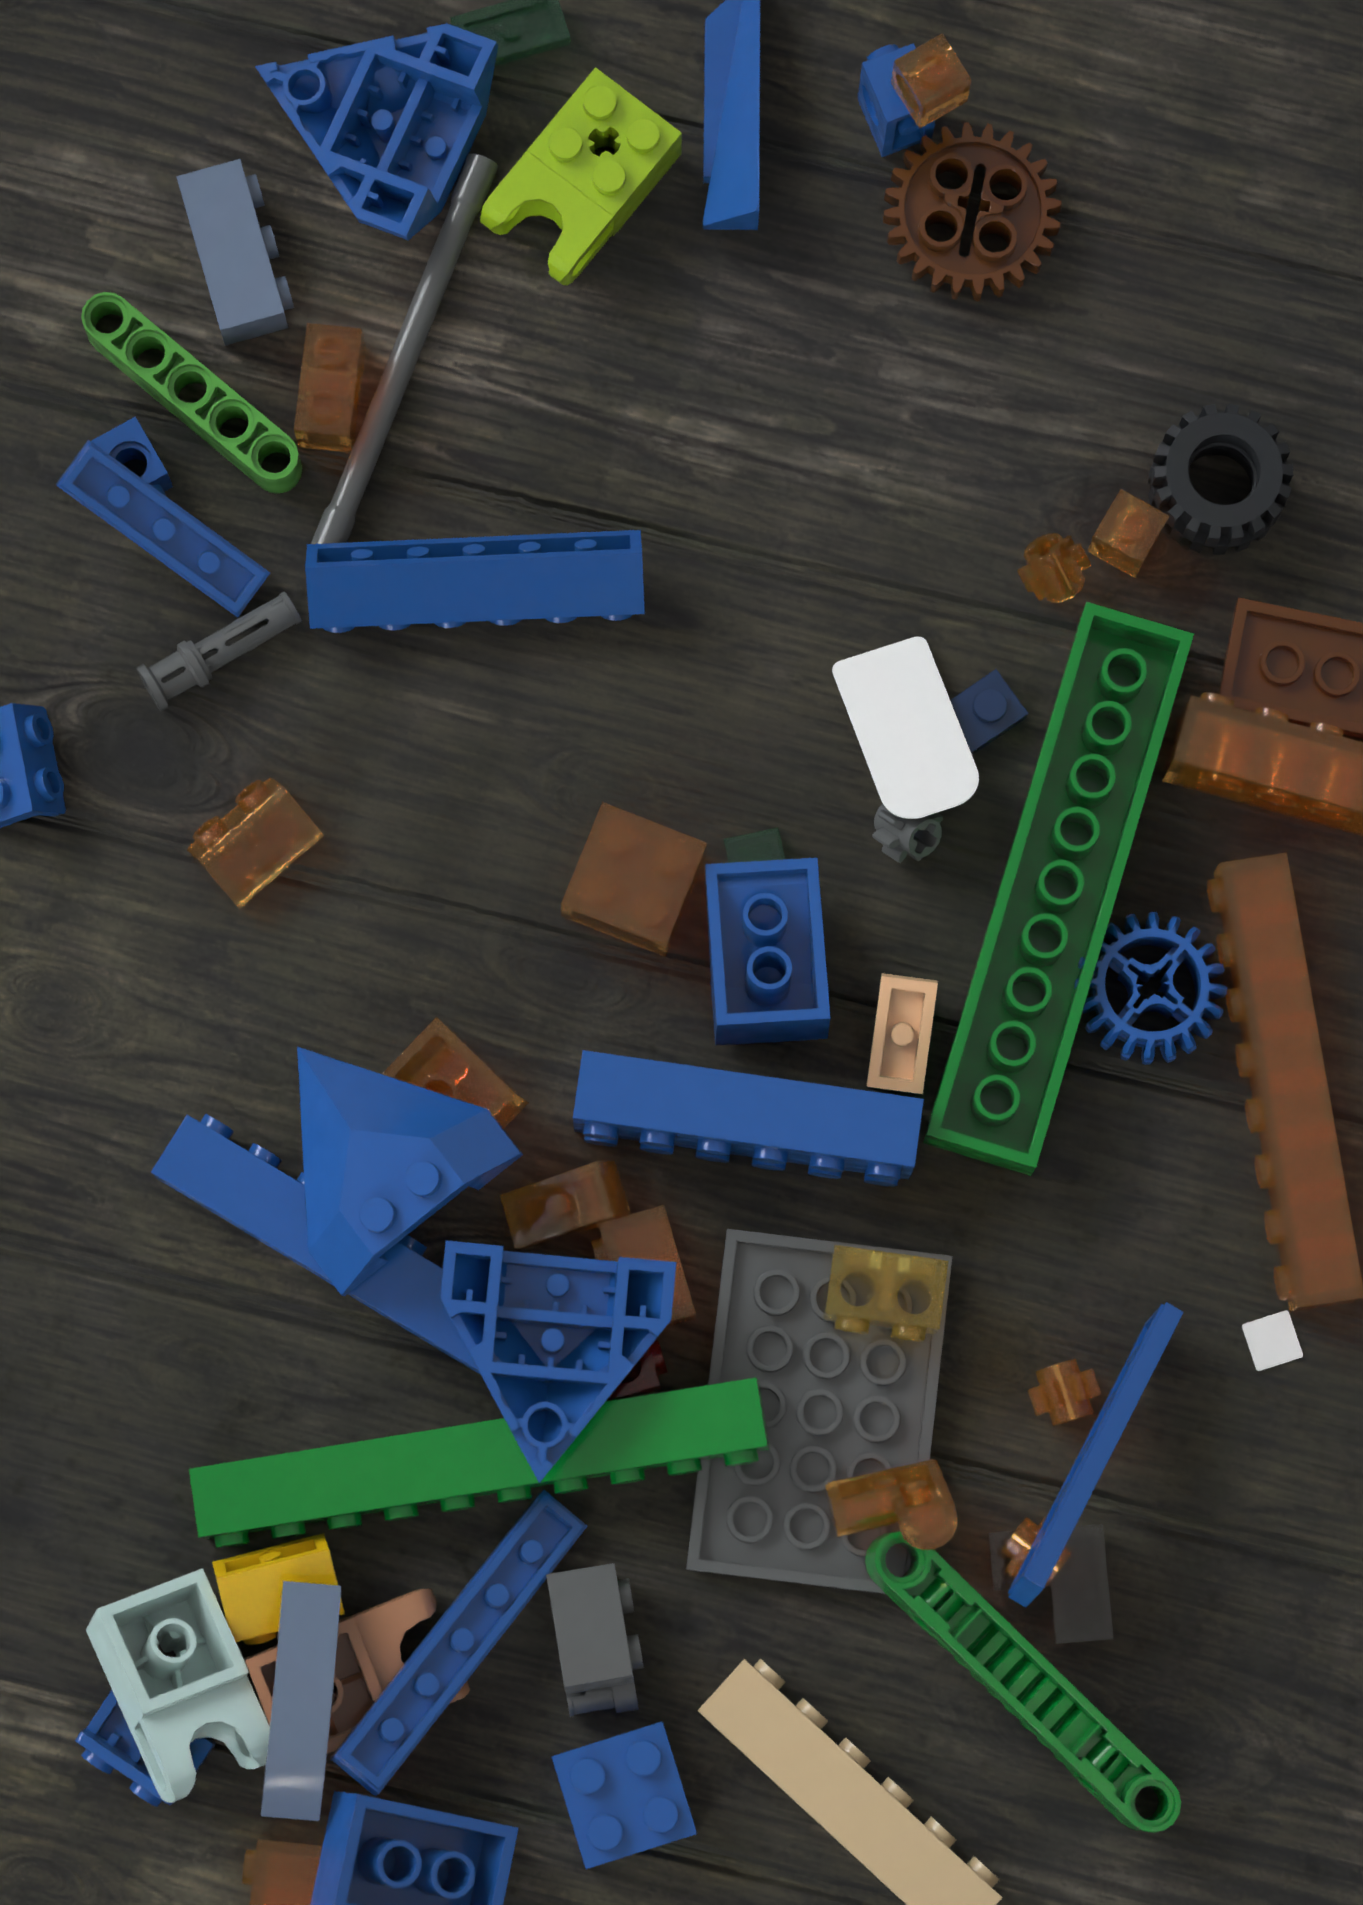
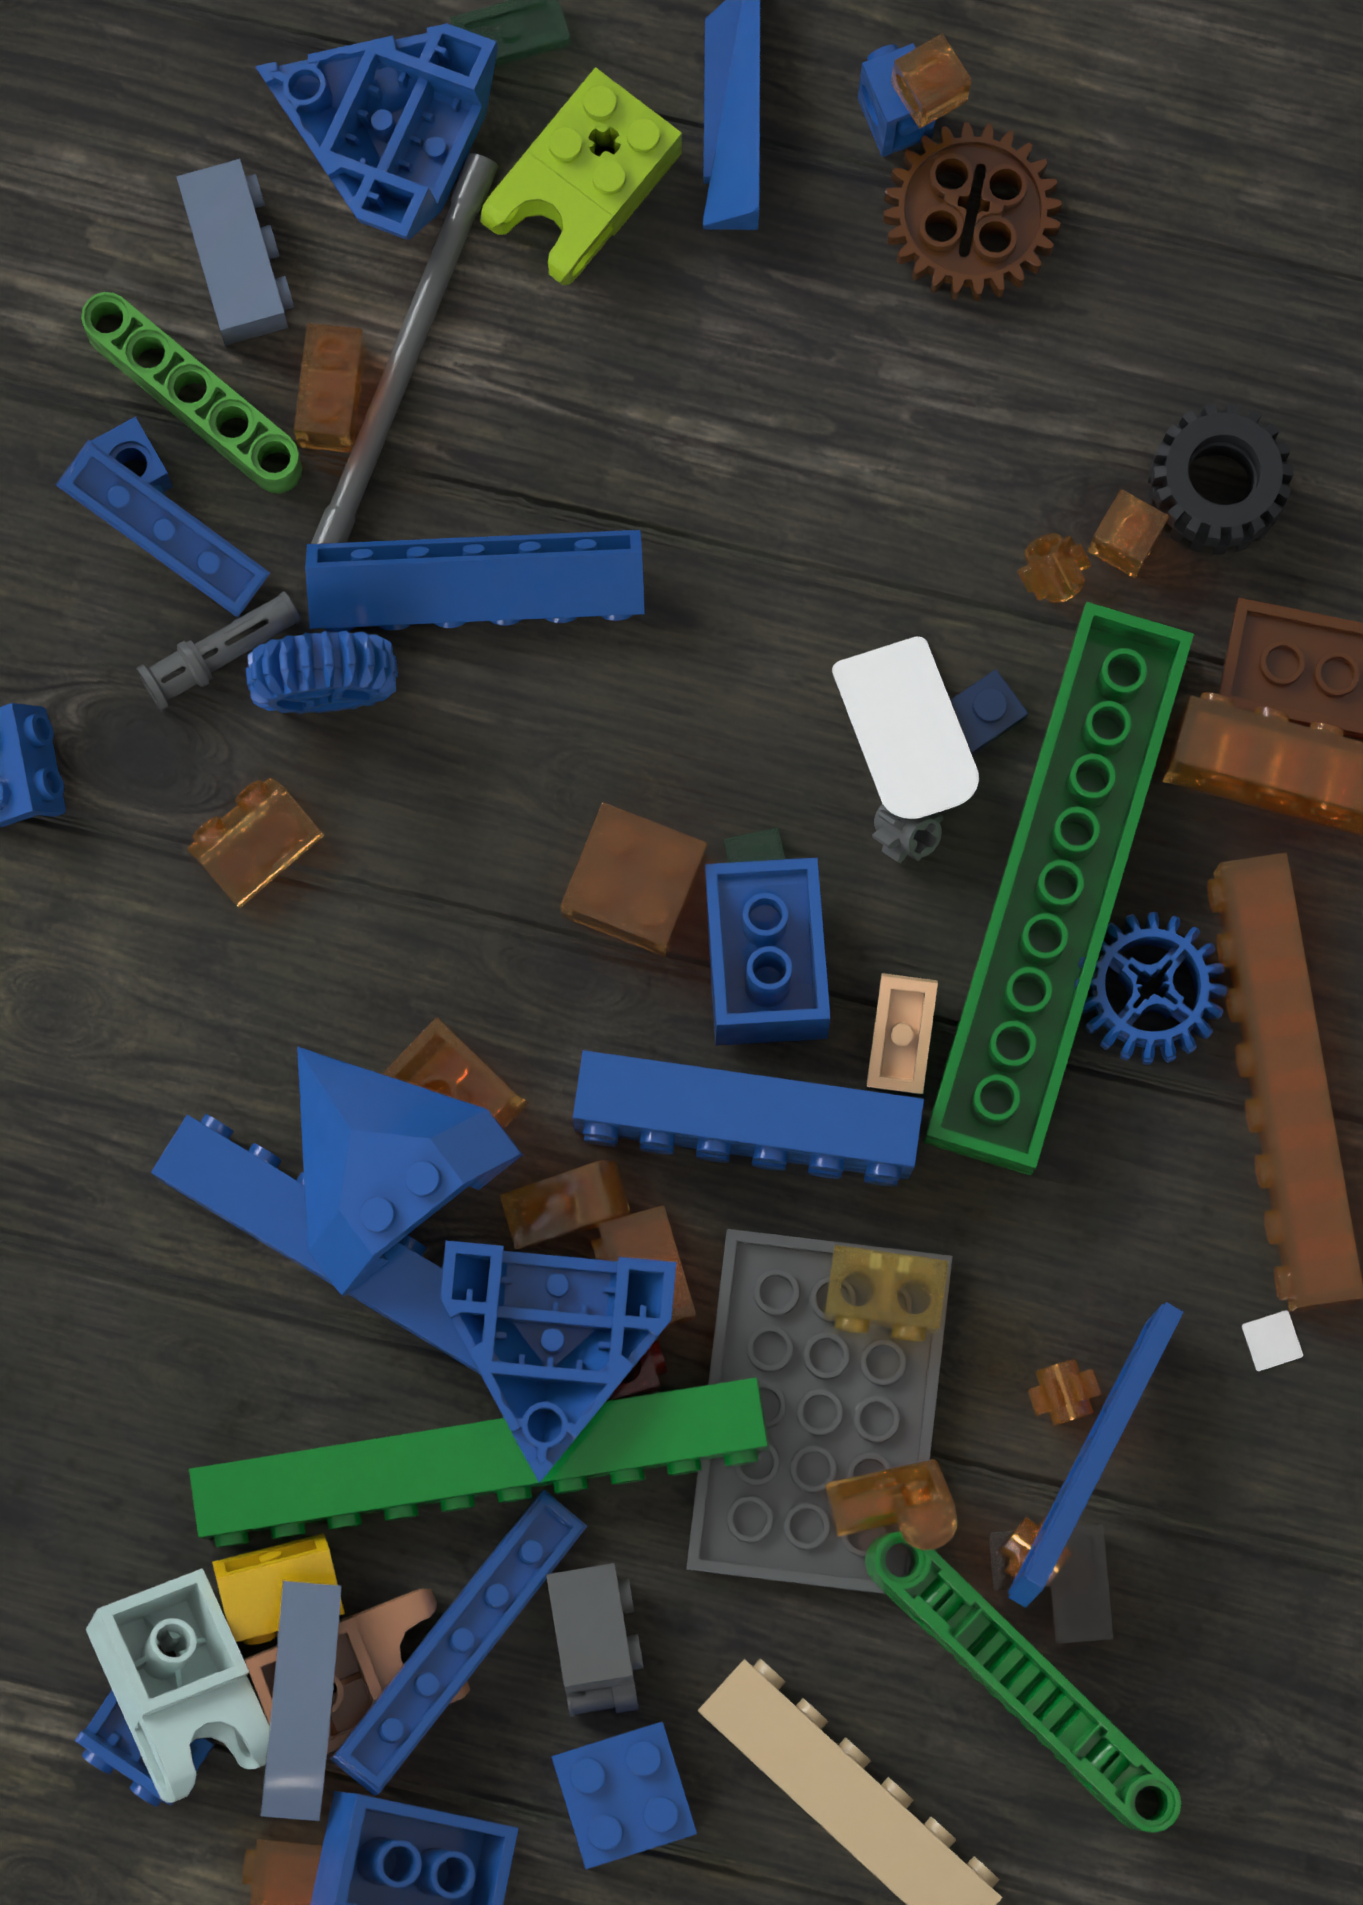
none -> blue gear [246,630,398,714]

